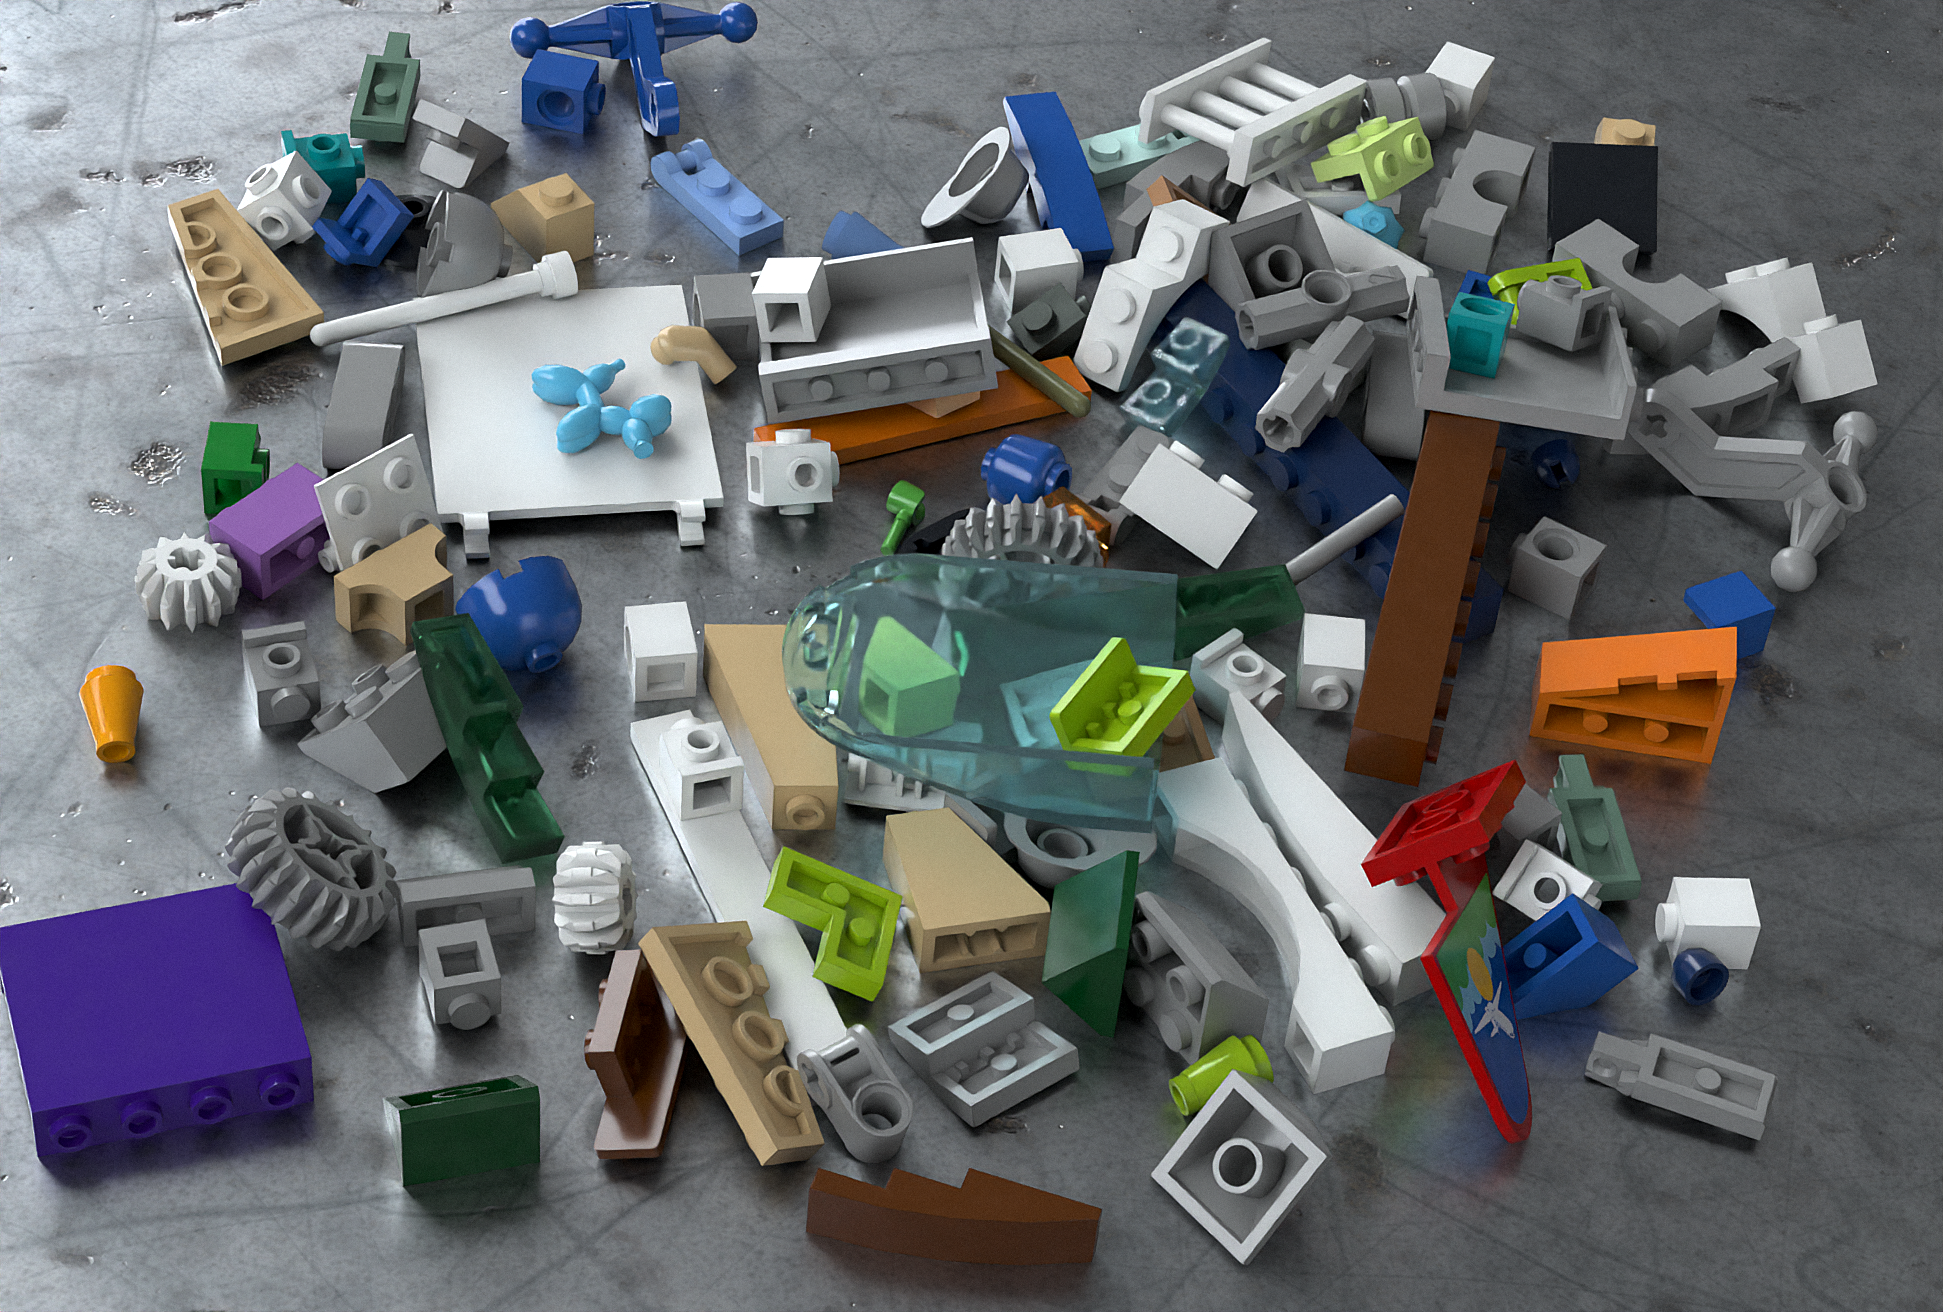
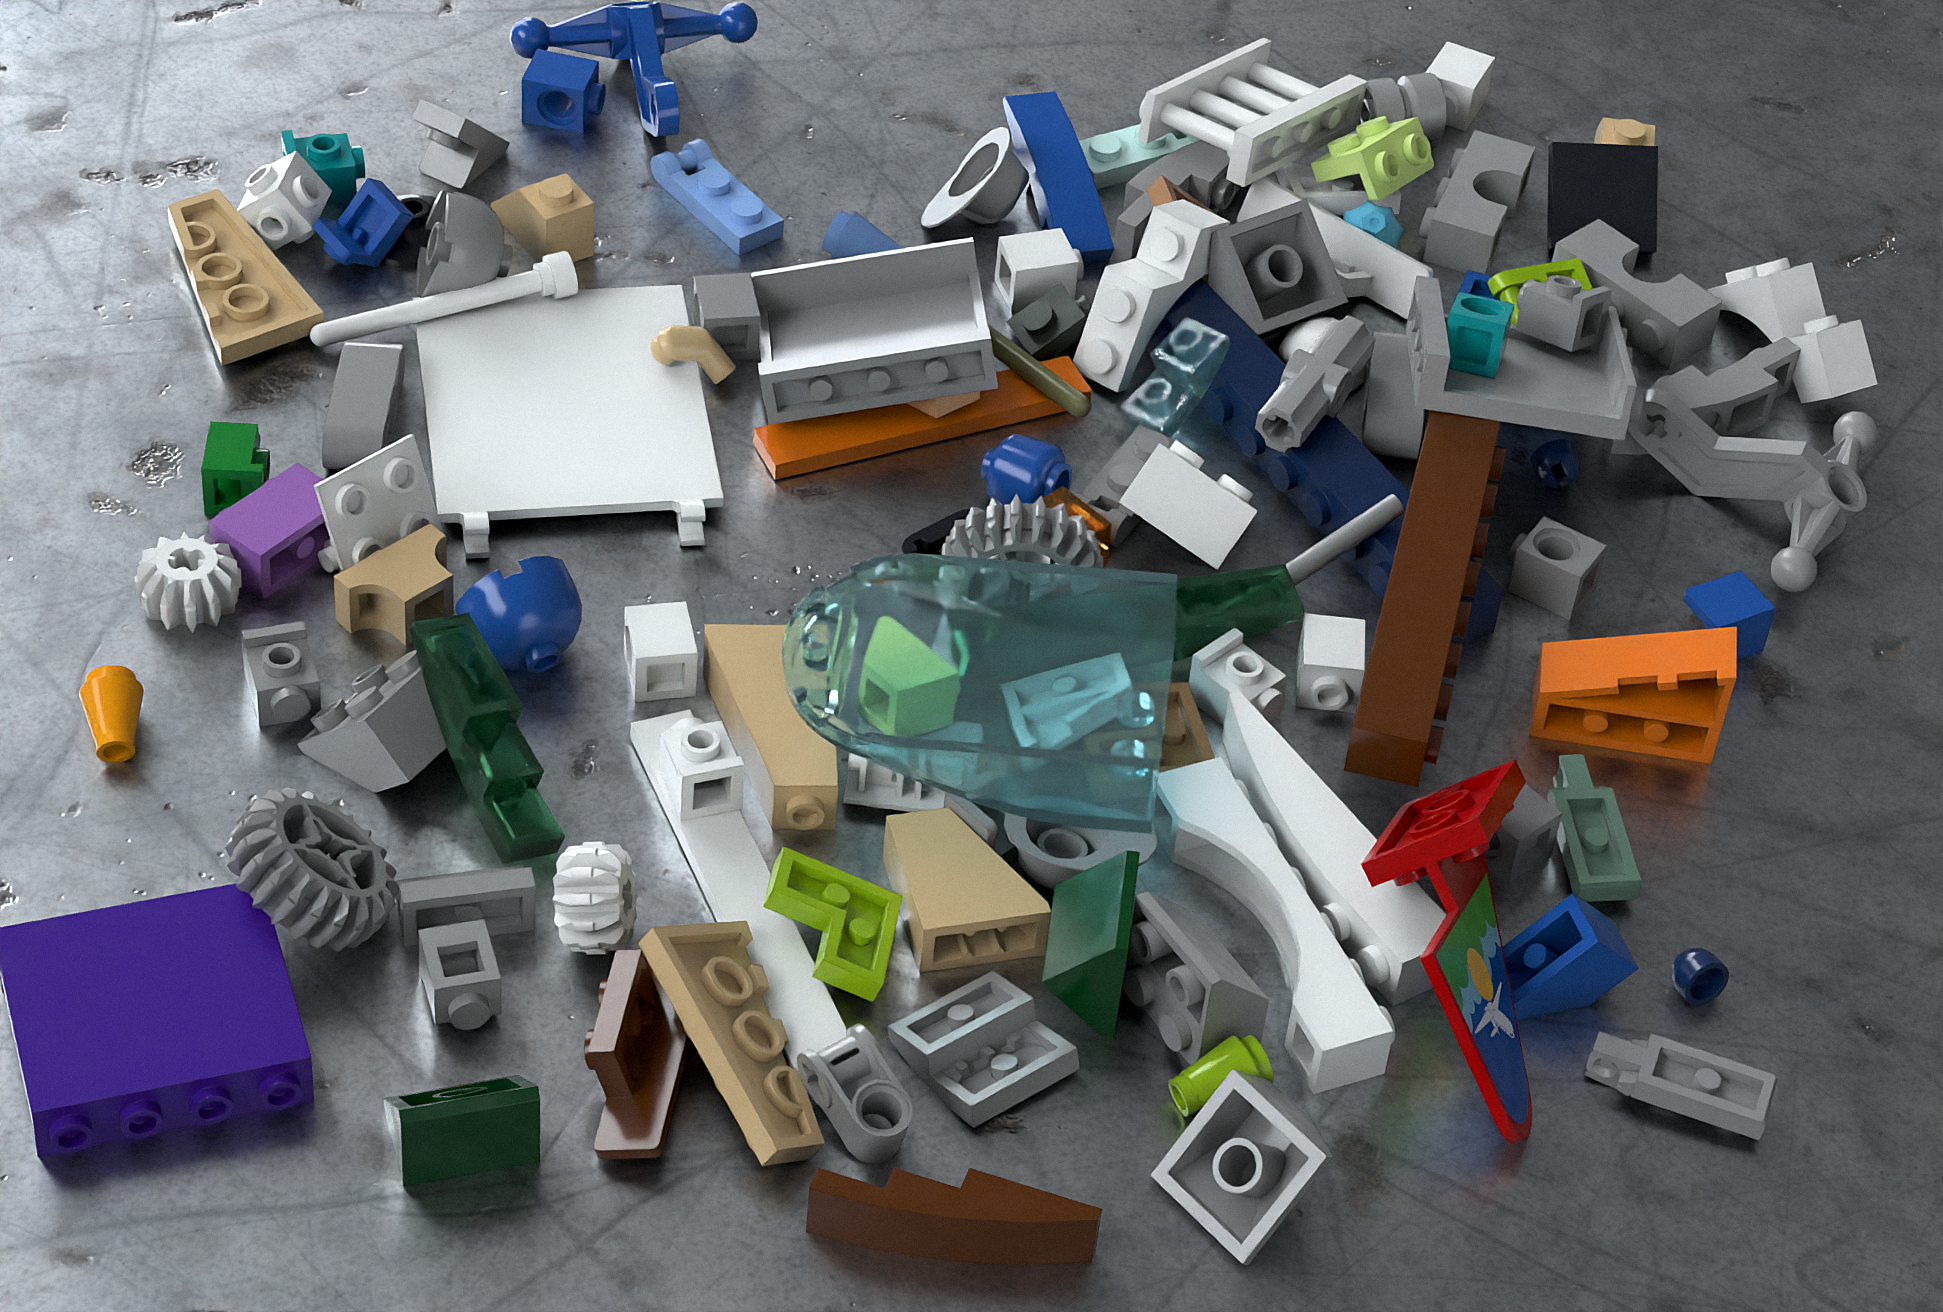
sand green hinge [350,32,421,143] -> none
medium azure piece [531,358,672,459] -> none
white brick [746,429,840,515] -> none
white brick [752,257,831,342] -> none
bright green hand [880,480,925,557] -> none
lime bracket [1049,637,1196,772] -> none
light grey piece [1235,265,1410,350] -> none
white brick [1492,839,1603,921] -> none
white brick [1655,877,1761,969] -> none

